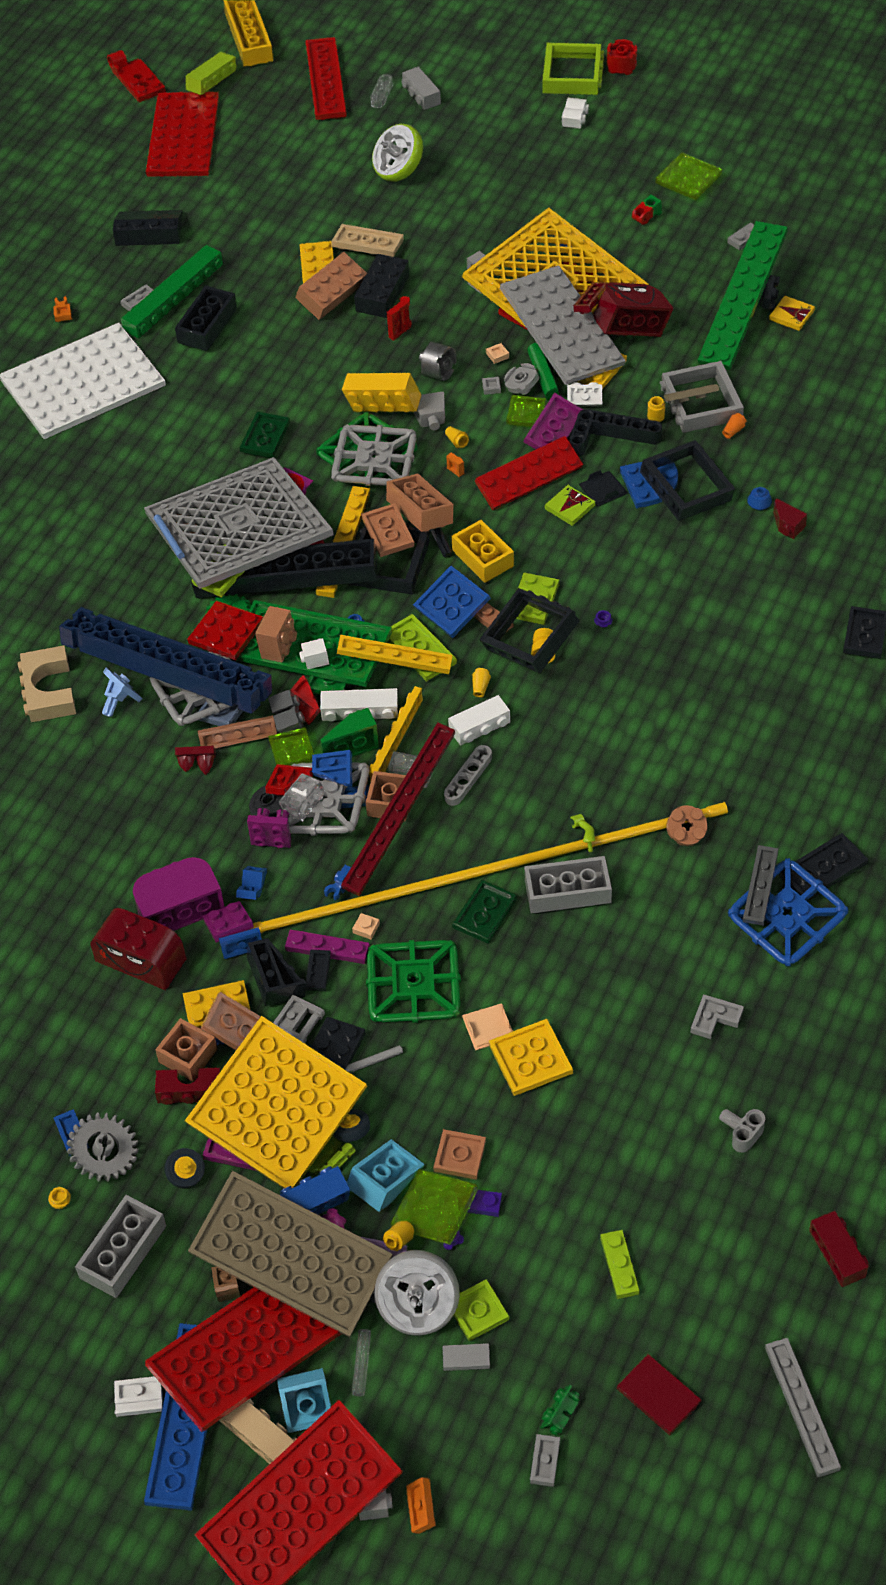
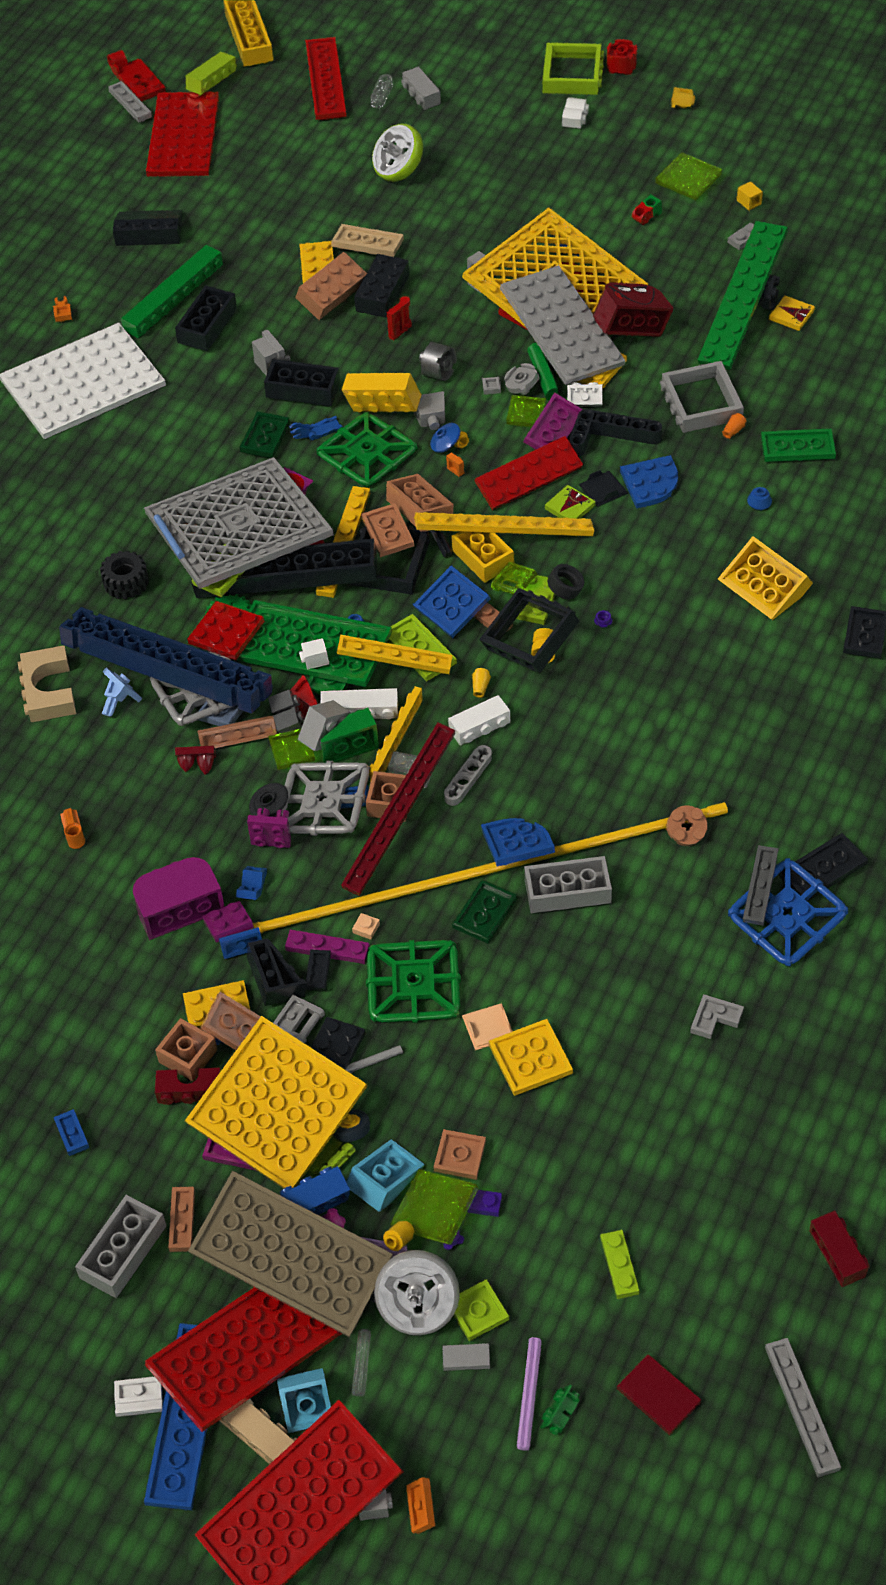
yellow plate [48,1187,71,1209] -> none
light grey gear [67,1113,139,1181] -> none
dark red brick [90,908,186,990] -> none
light grey plate [121,285,153,311] -> none
black wheel [165,1148,205,1188] -> none
medium nougat slope [212,1267,240,1302] -> none
nougat brick [255,606,297,663] -> none
red wing [265,764,313,795] -> none
clear brick [279,773,325,822] -> none
blue wing [312,750,352,787] -> none
blue plate [324,865,351,901] -> none
light grey plate [331,424,416,486] -> none
light nougat plate [486,343,509,364] -> none
light grey plate [530,1434,560,1487] -> none
lime piece [571,814,595,852] -> none
dark red plate [573,282,609,314] -> none
black window [640,440,735,521] -> none
yellow brick [647,396,665,422] -> none
dark tan plate [664,384,719,402] -> none
light grey beam [719,1109,765,1153] -> none
dark red slope [773,498,807,539] -> none
none -> orange piece [60,808,85,849]
none -> black tyre [100,551,149,599]
none -> light grey plate [108,81,152,123]
none -> nougat plate [169,1187,195,1252]
none -> light grey plate [252,330,290,375]
none -> black brick [264,359,340,406]
none -> blue arm [290,416,342,440]
none -> light grey brick [298,700,350,751]
none -> yellow plate [414,512,594,536]
none -> blue dish [430,423,460,453]
none -> blue plate [481,818,555,867]
none -> clear neon green plate [491,562,538,595]
none -> lavender axle [517,1337,541,1451]
none -> black tyre [547,564,585,600]
none -> yellow brick [671,87,695,108]
none -> yellow slope [718,537,813,620]
none -> yellow brick [737,181,763,210]
none -> green plate [761,429,836,462]

